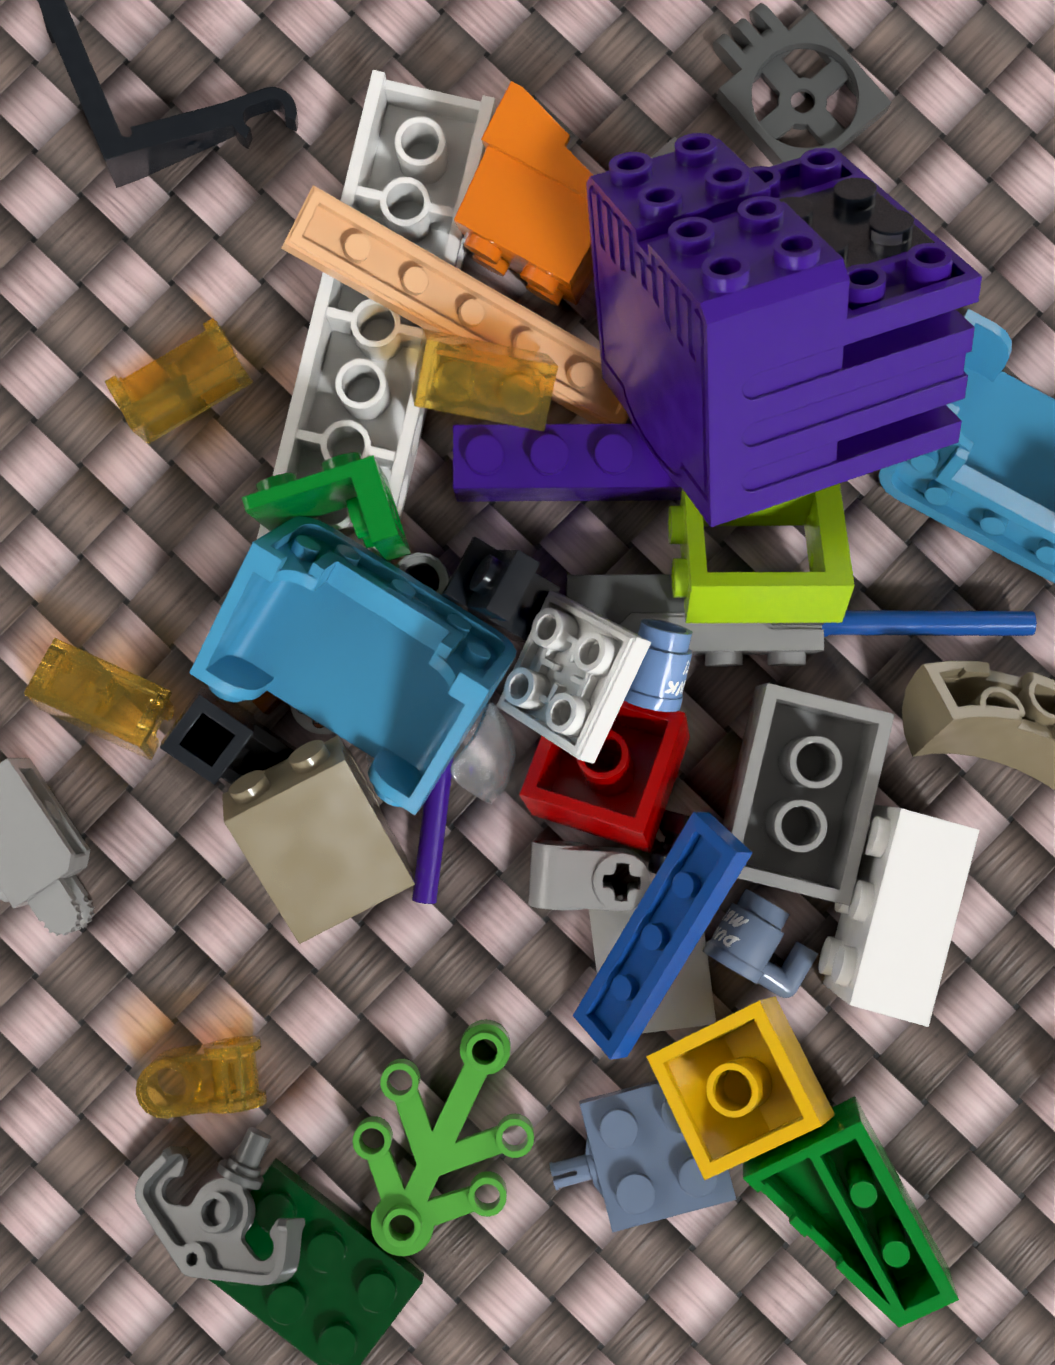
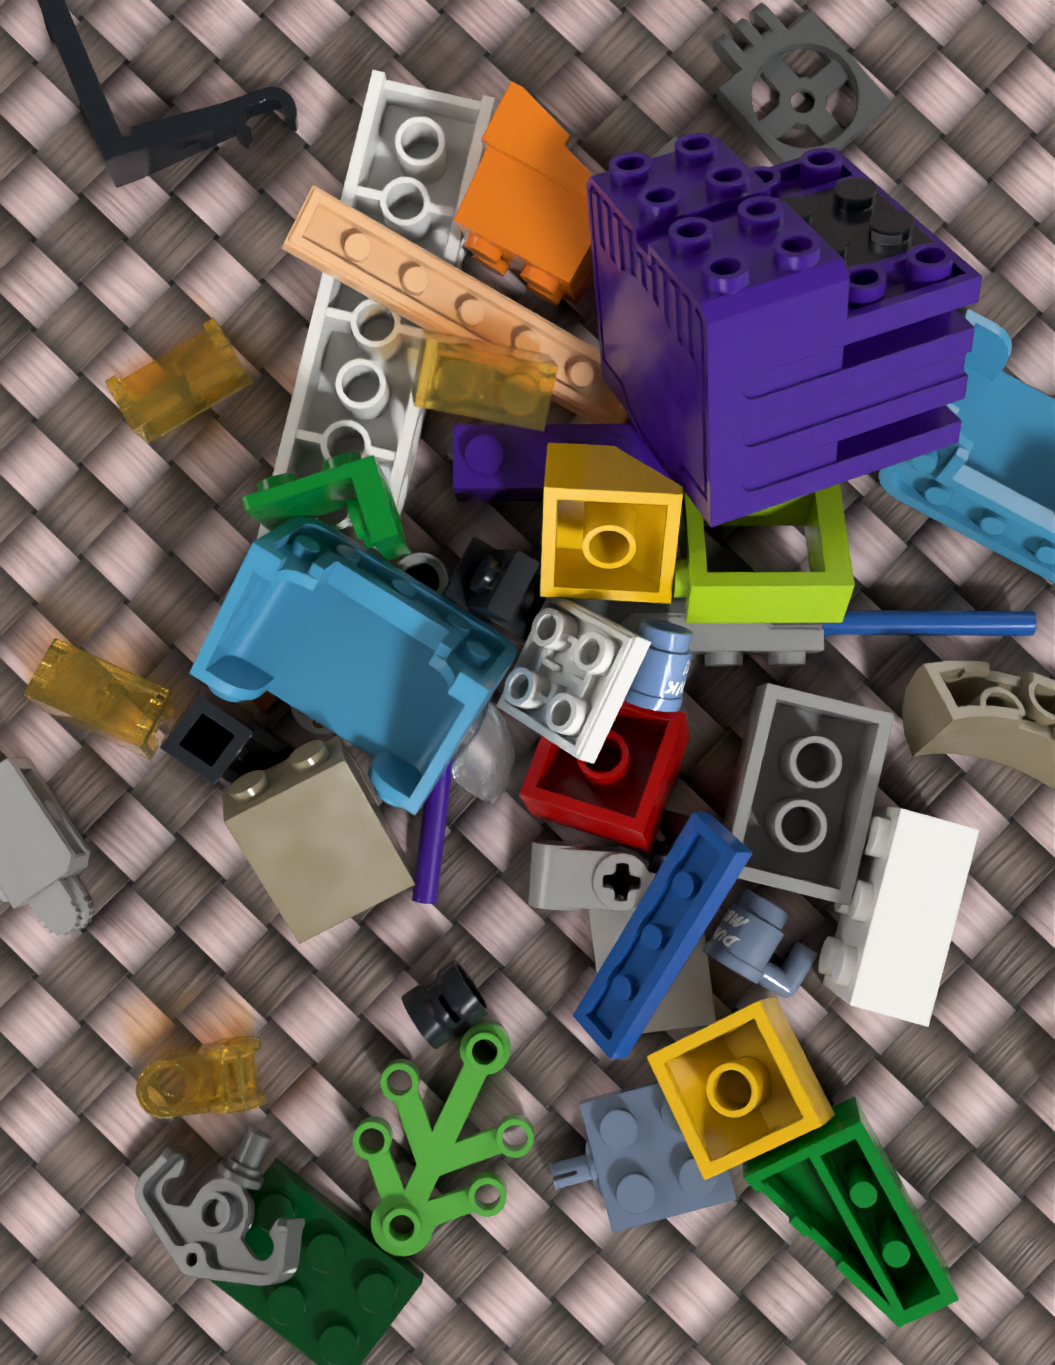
none -> black wheel [401,959,489,1049]
none -> yellow slope [540,443,683,604]

